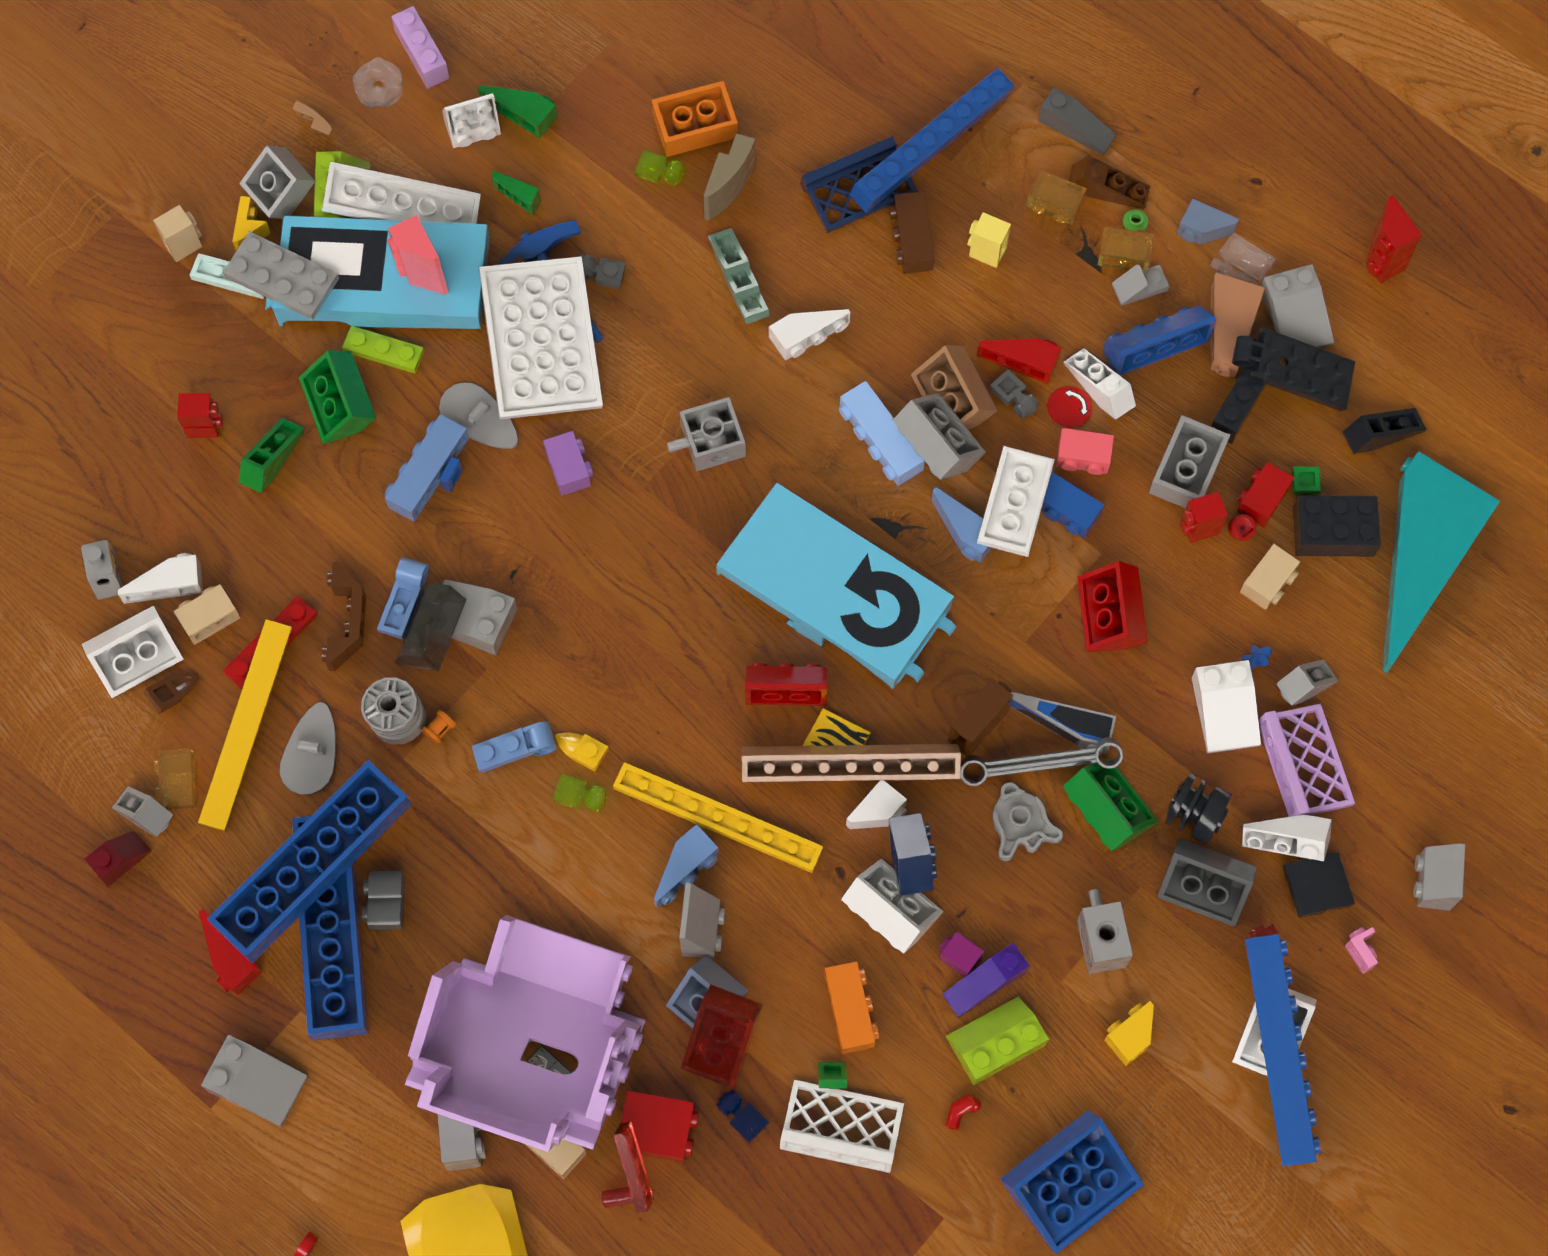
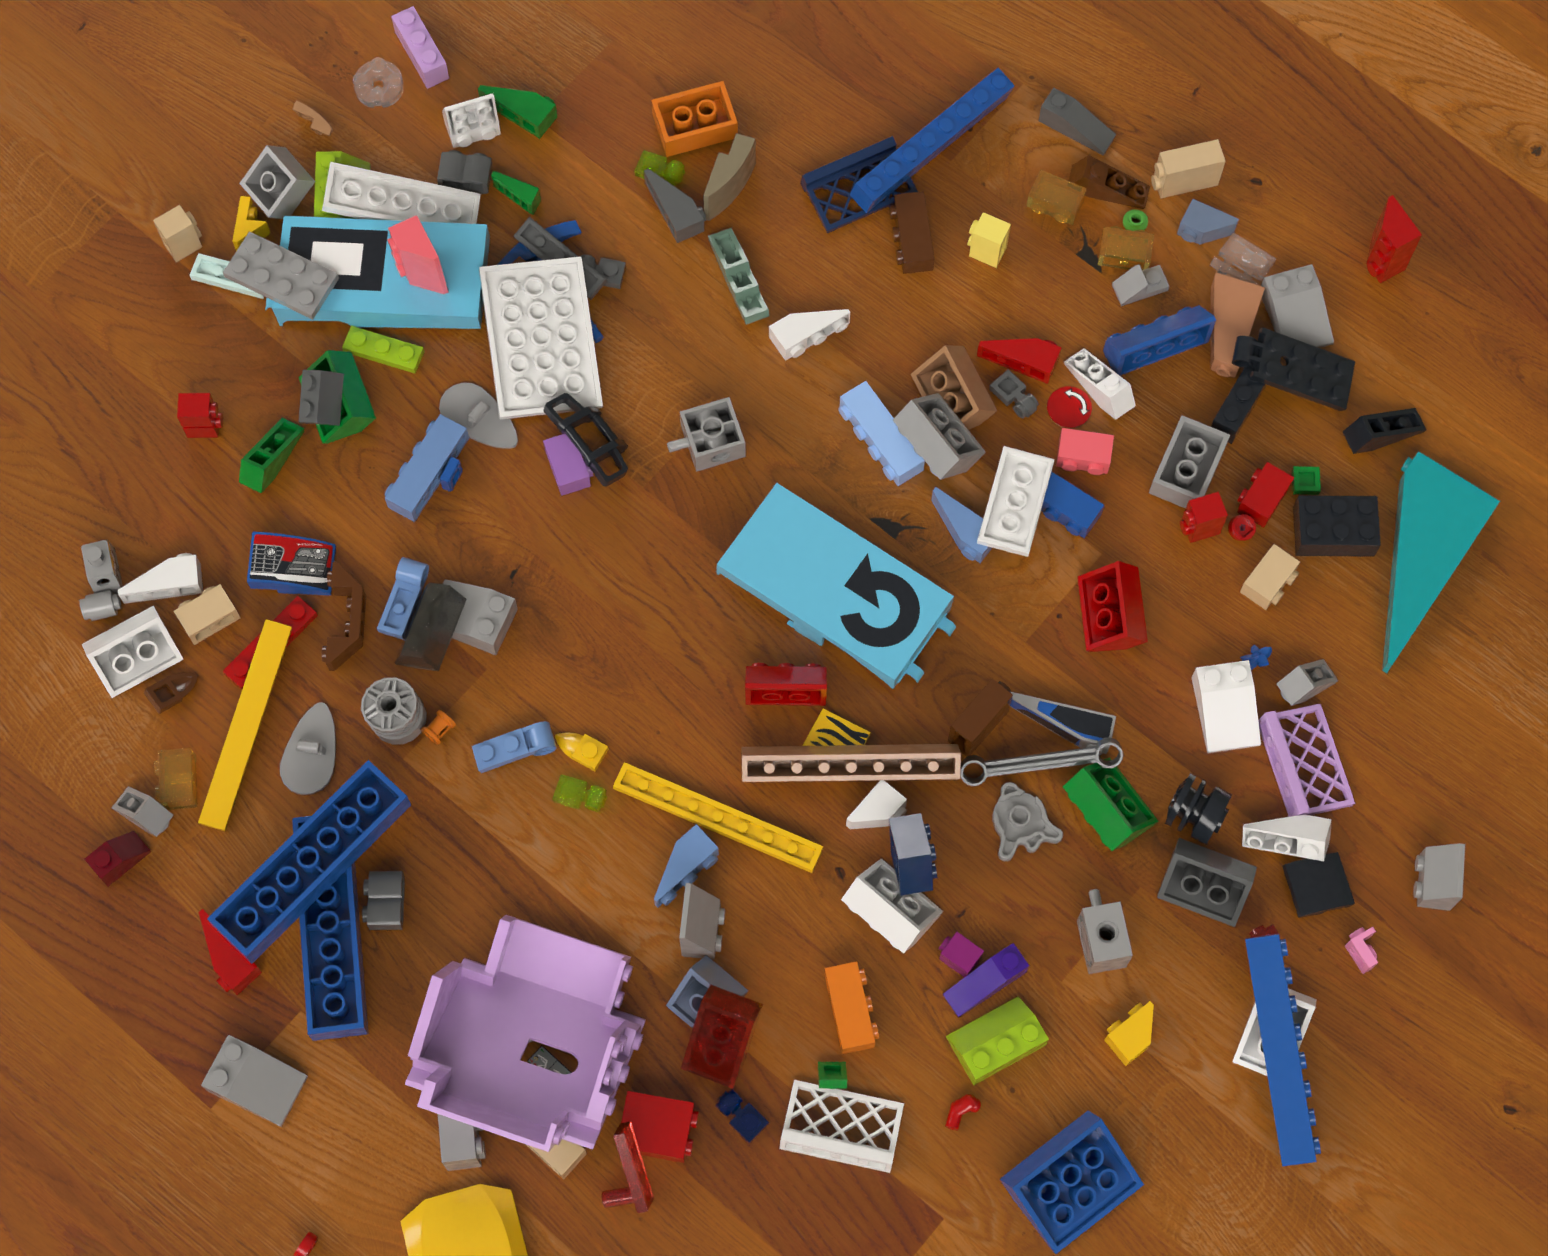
none -> light grey brick [79,590,121,621]
none -> slope [247,532,336,595]
none -> dark grey slope [299,370,344,426]
none -> dark grey brick [437,150,493,194]
none -> dark grey tile [513,217,607,300]
none -> black bar [543,393,628,487]
none -> dark grey slope [644,169,706,243]
none -> tan brick [1151,139,1226,199]

